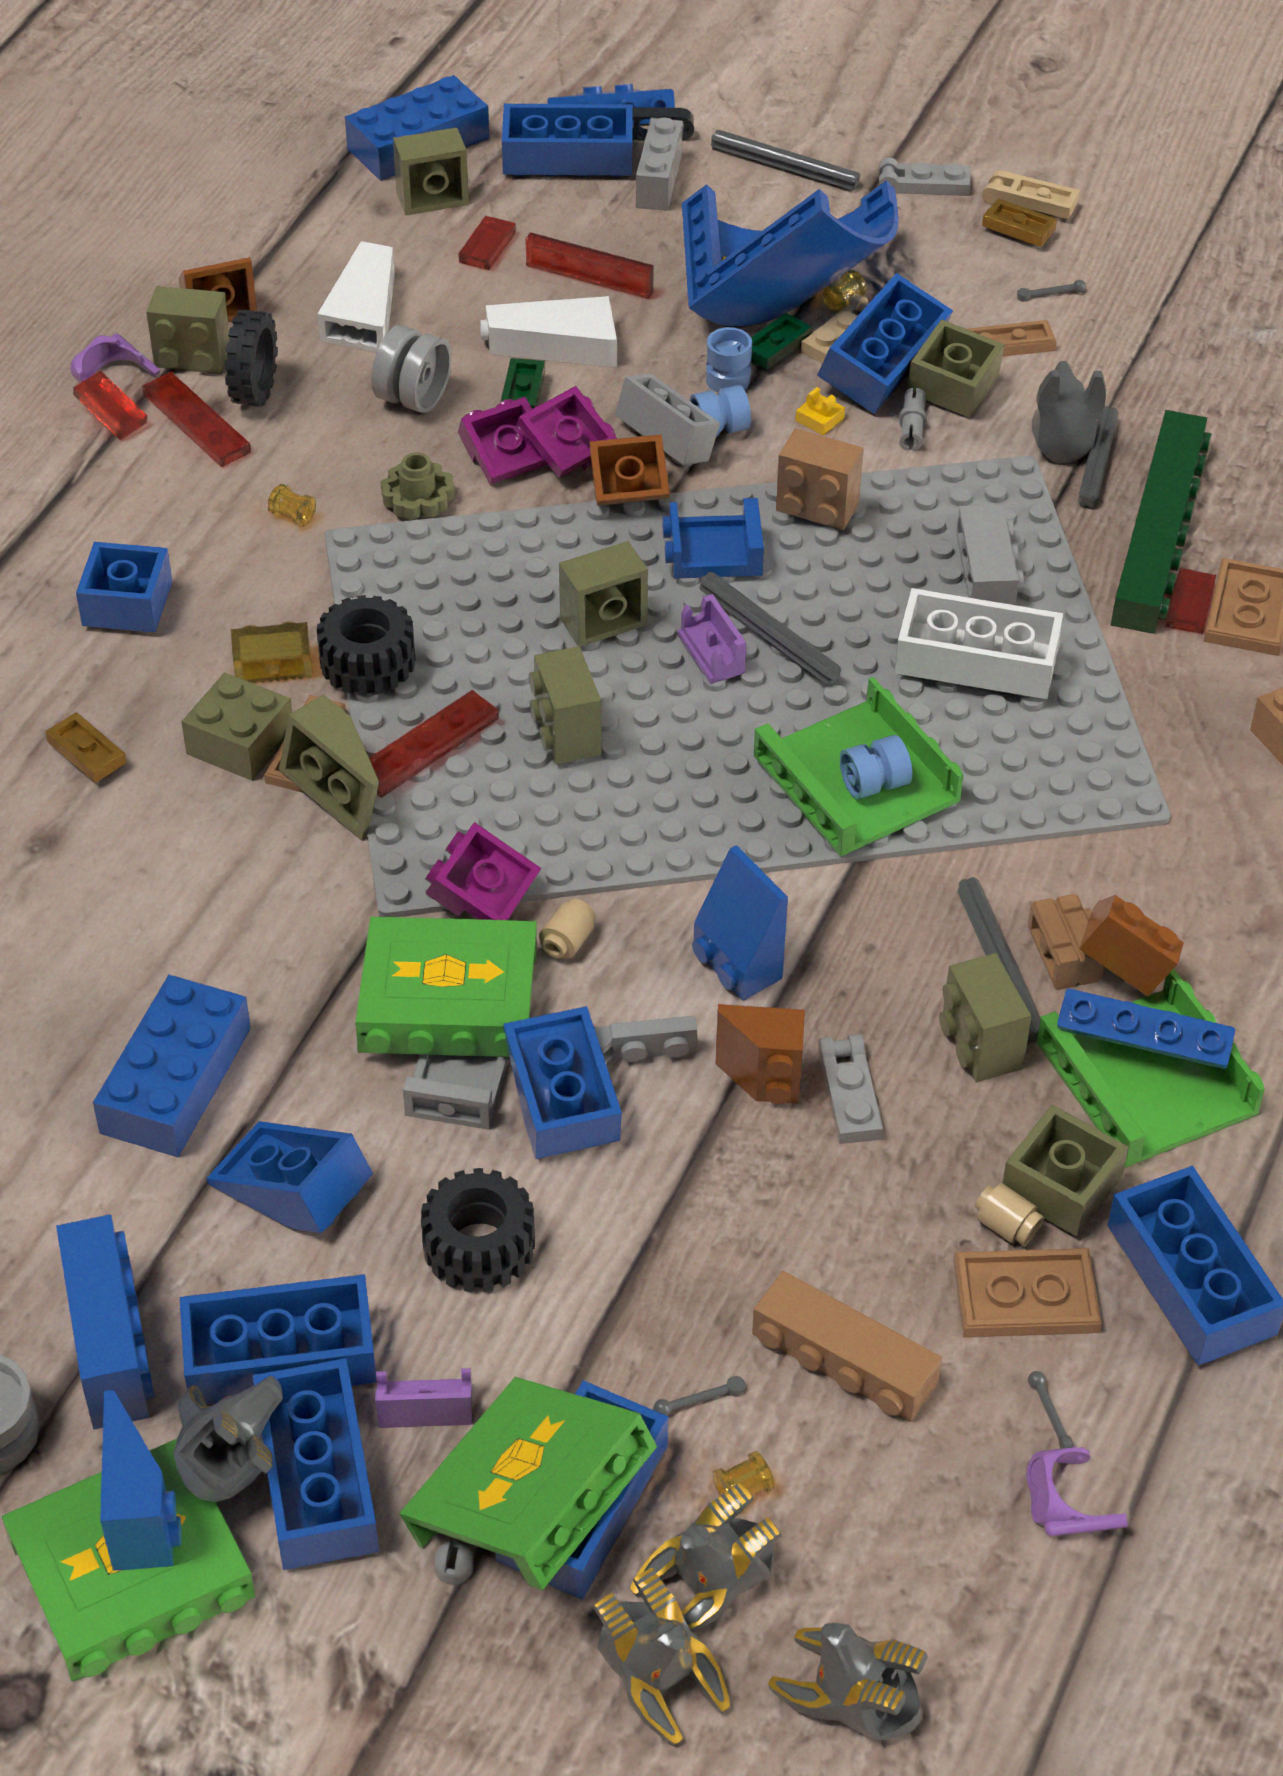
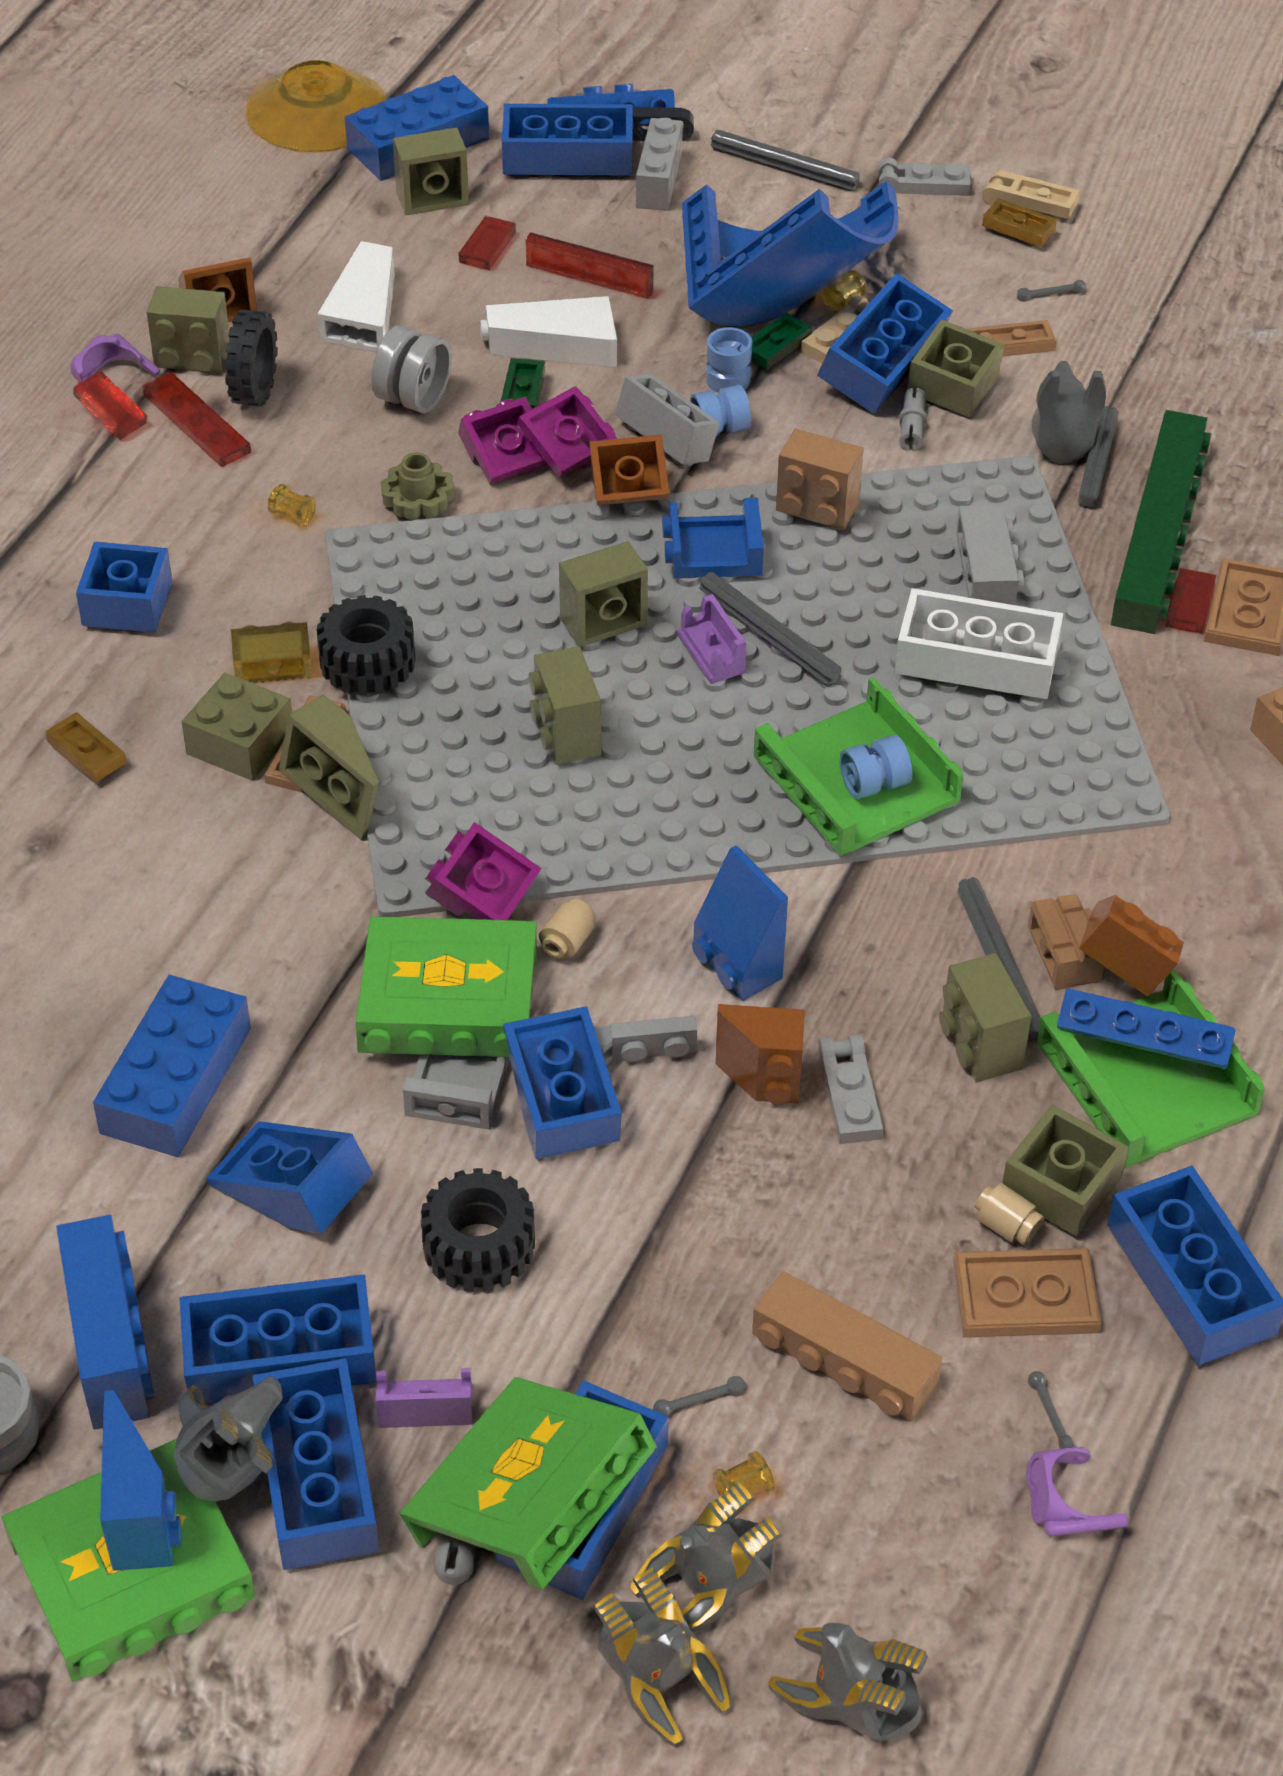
clear red tile [369,690,499,798] -> none
yellow tile [795,387,845,435] -> none
none -> clear yellow dish [245,60,388,152]

